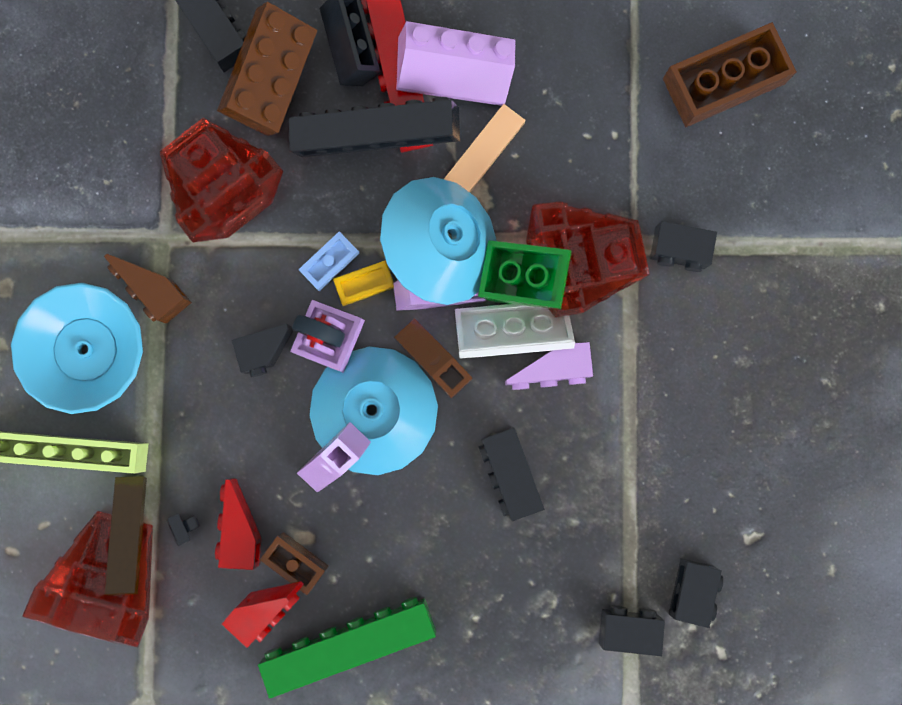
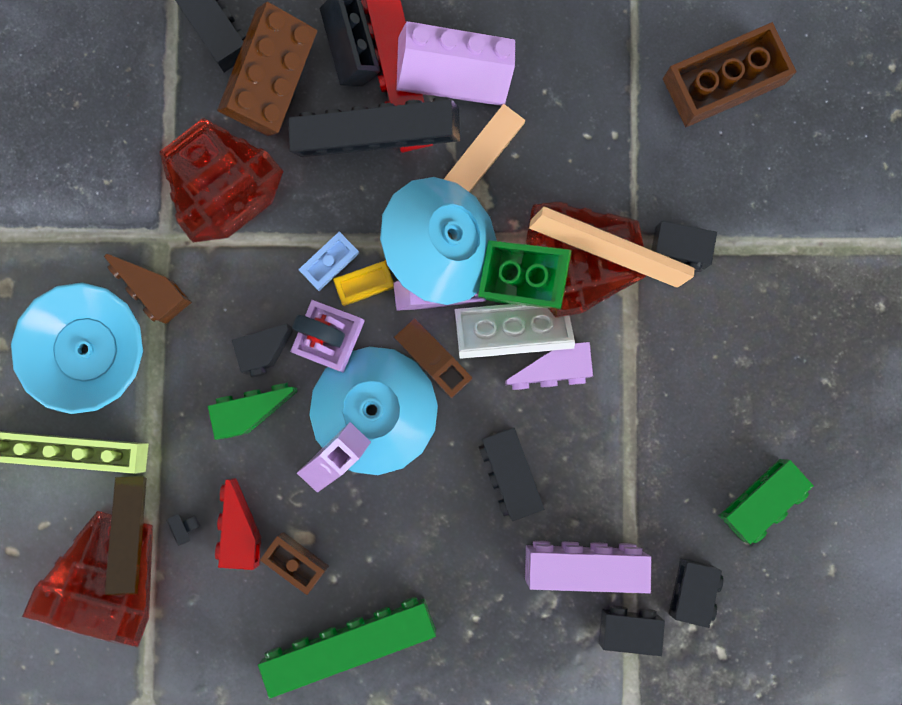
red slope [222,581,304,648] -> none
none -> green slope [208,383,298,440]
none -> lavender brick [525,541,651,593]
none -> light nougat tile [529,207,695,288]
none -> green brick [719,459,814,544]

